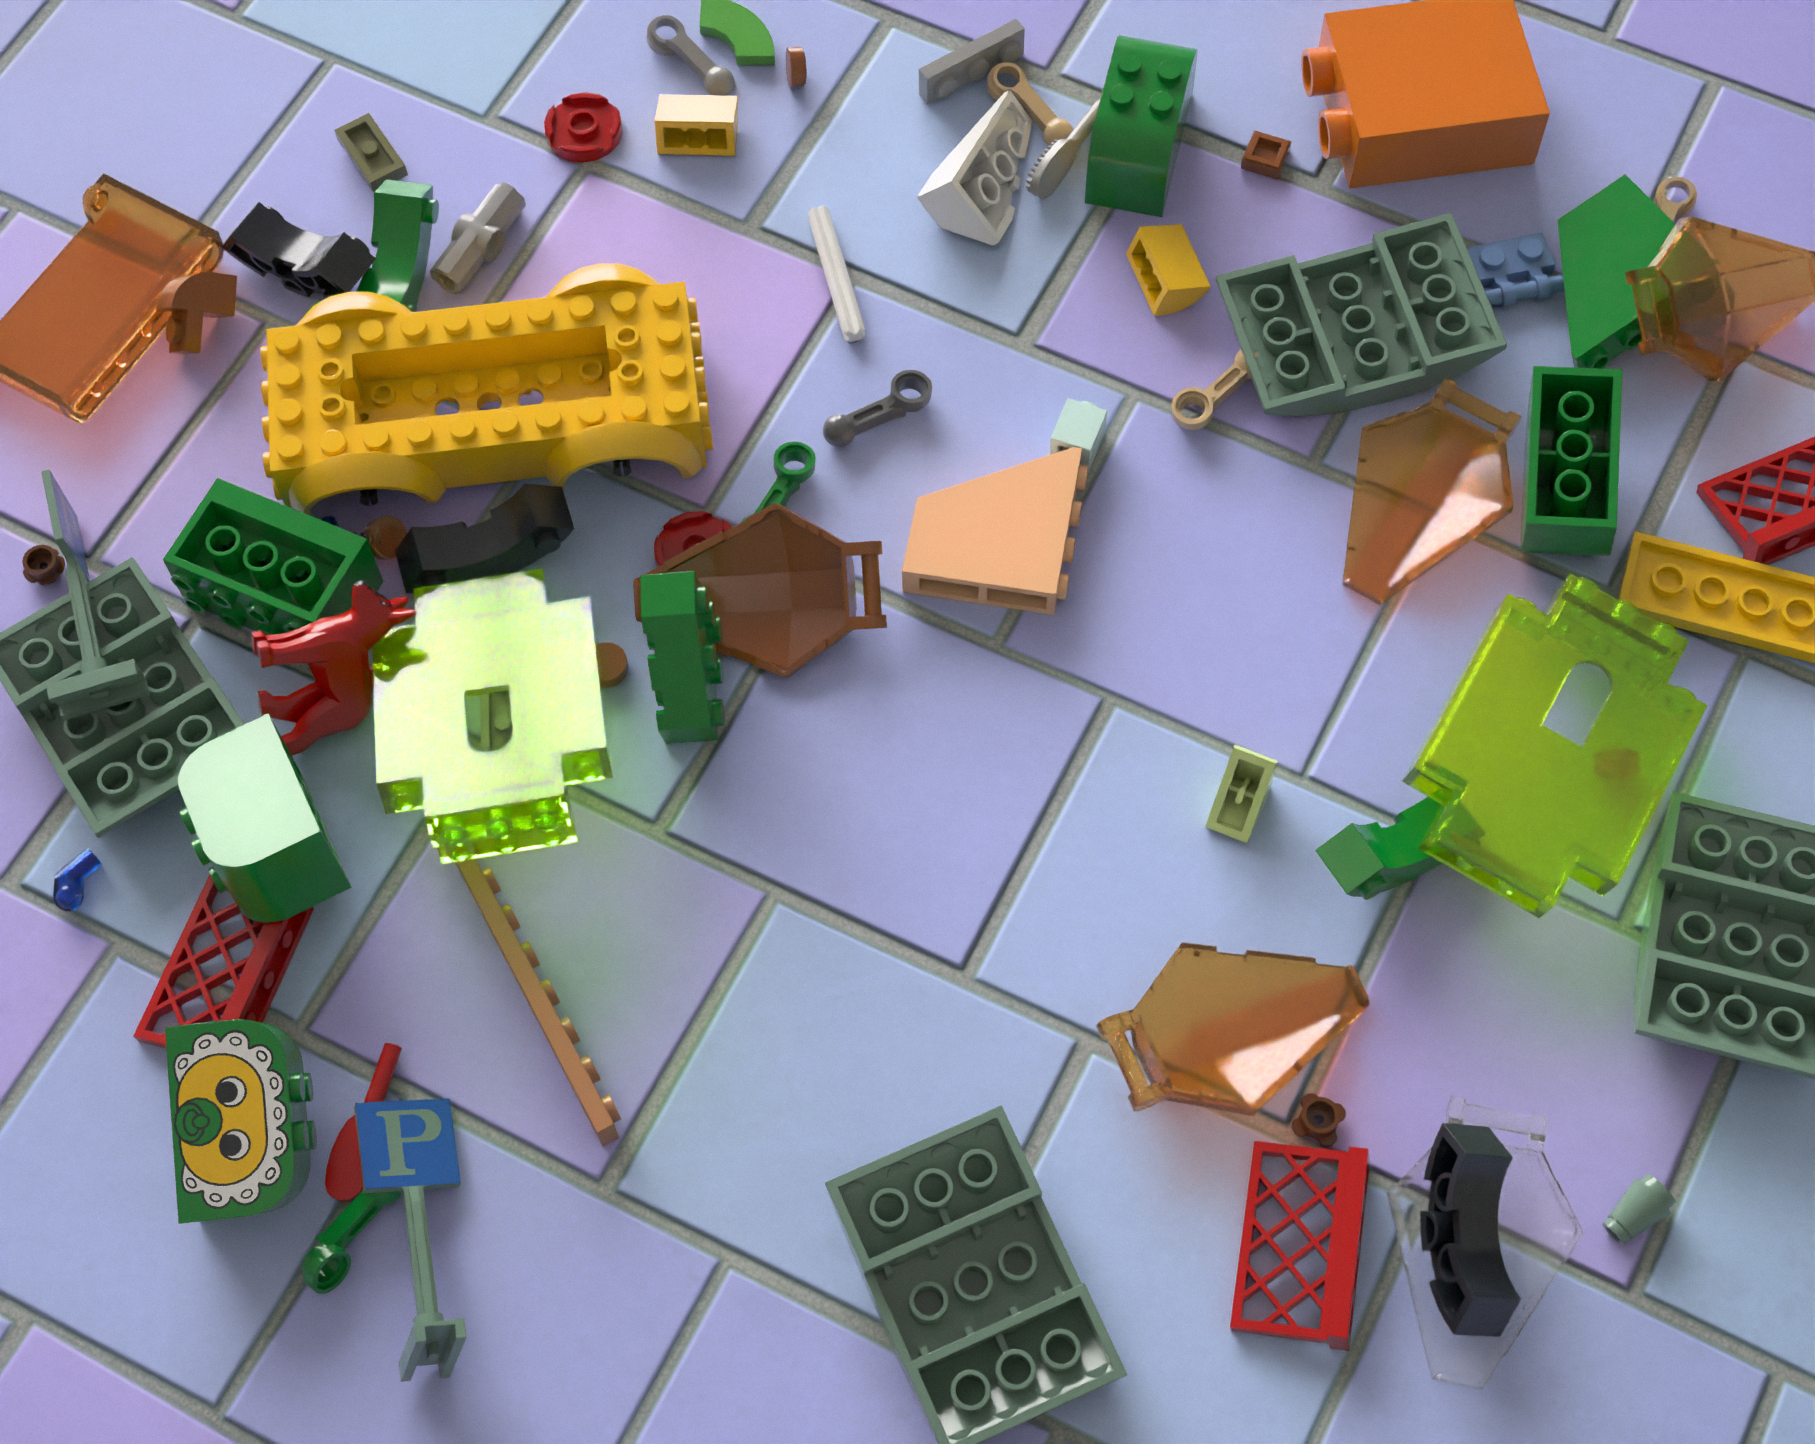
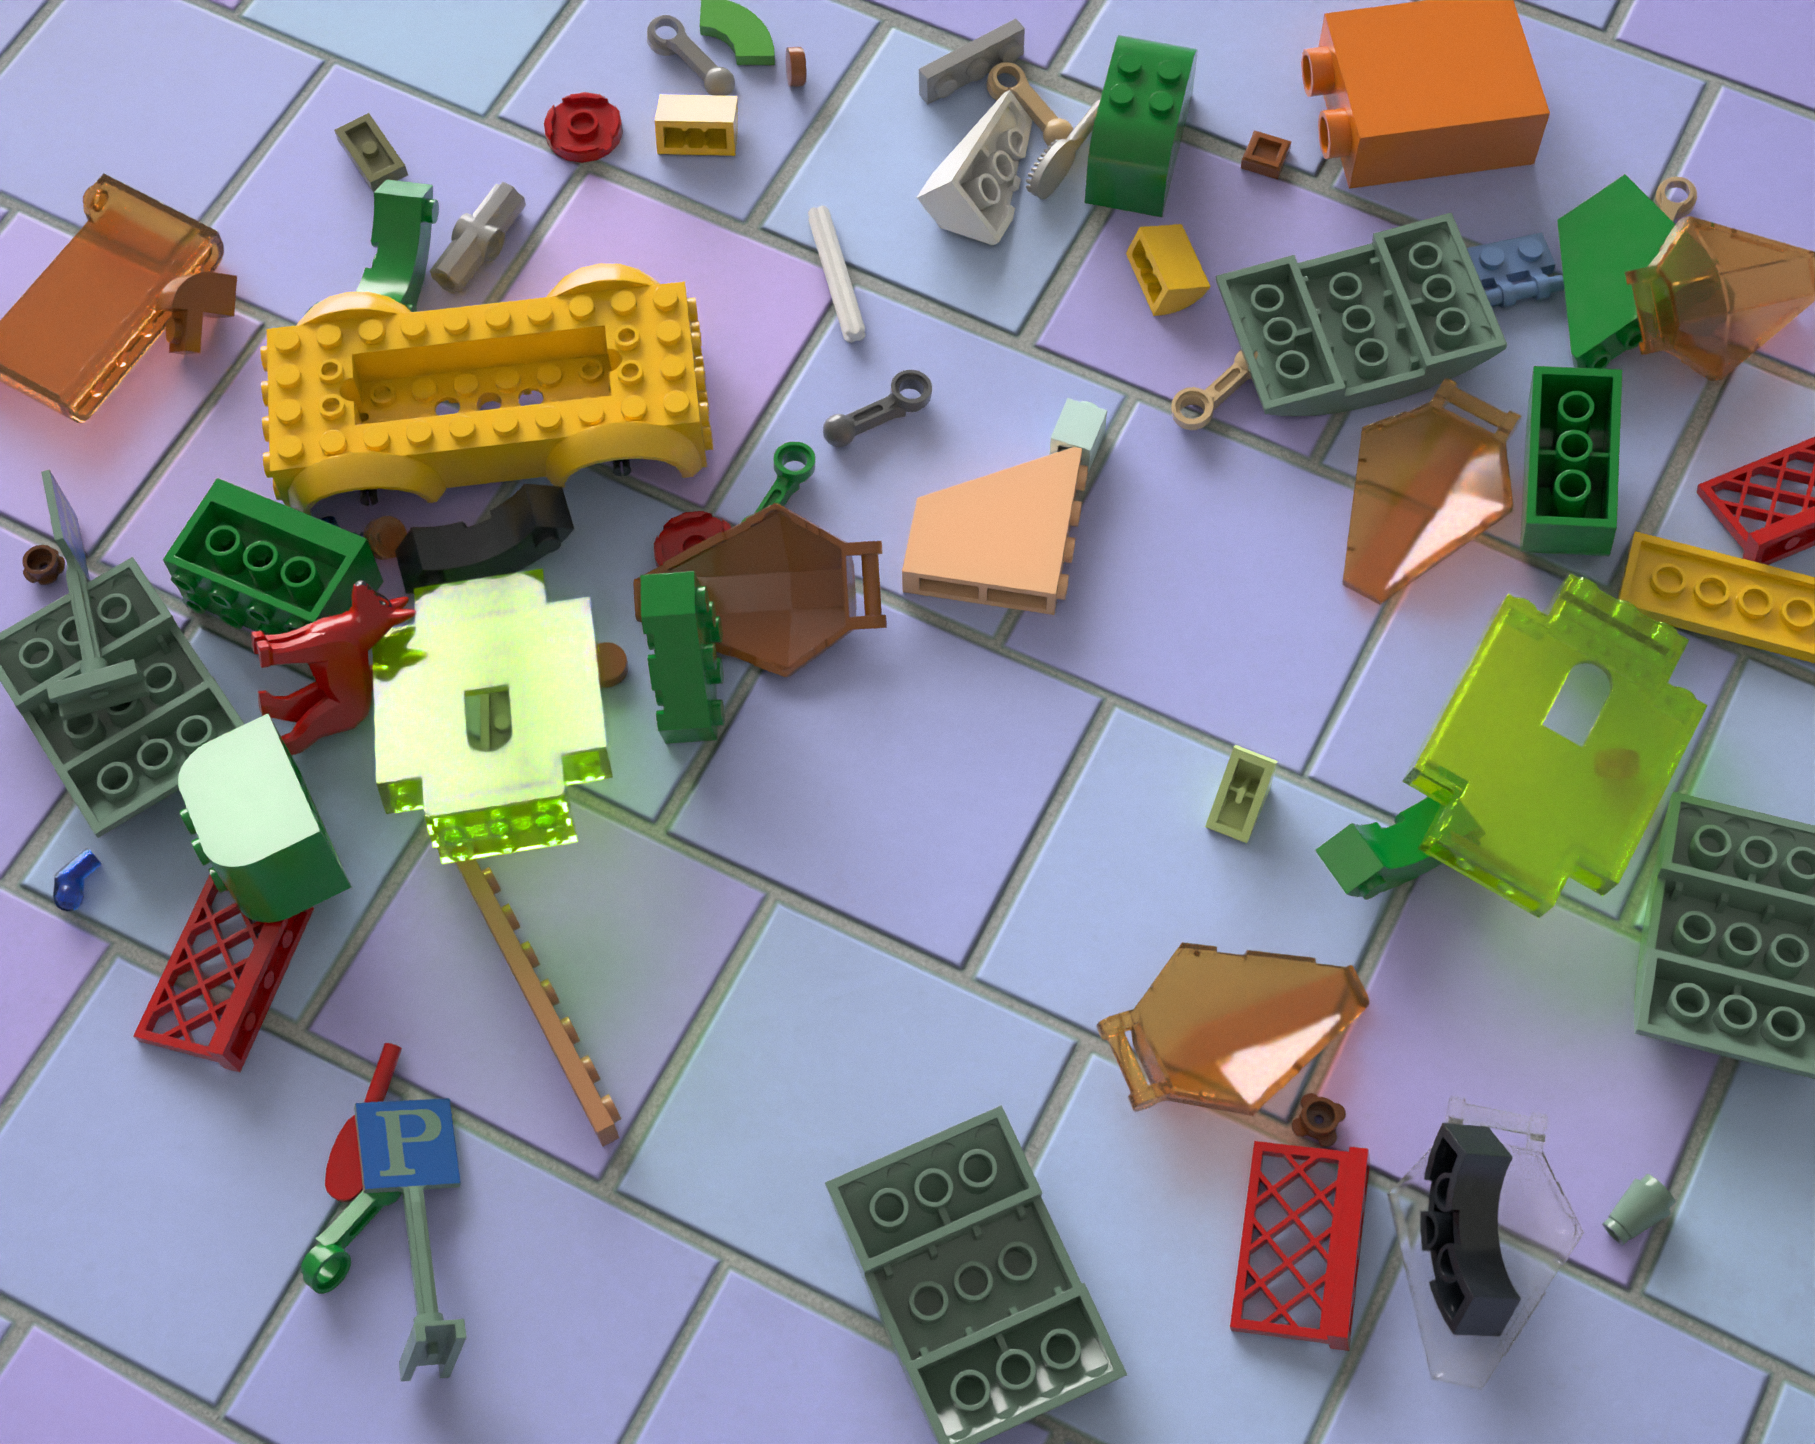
brick [165,1019,317,1224] -> none
black brick [221,202,376,299] -> none

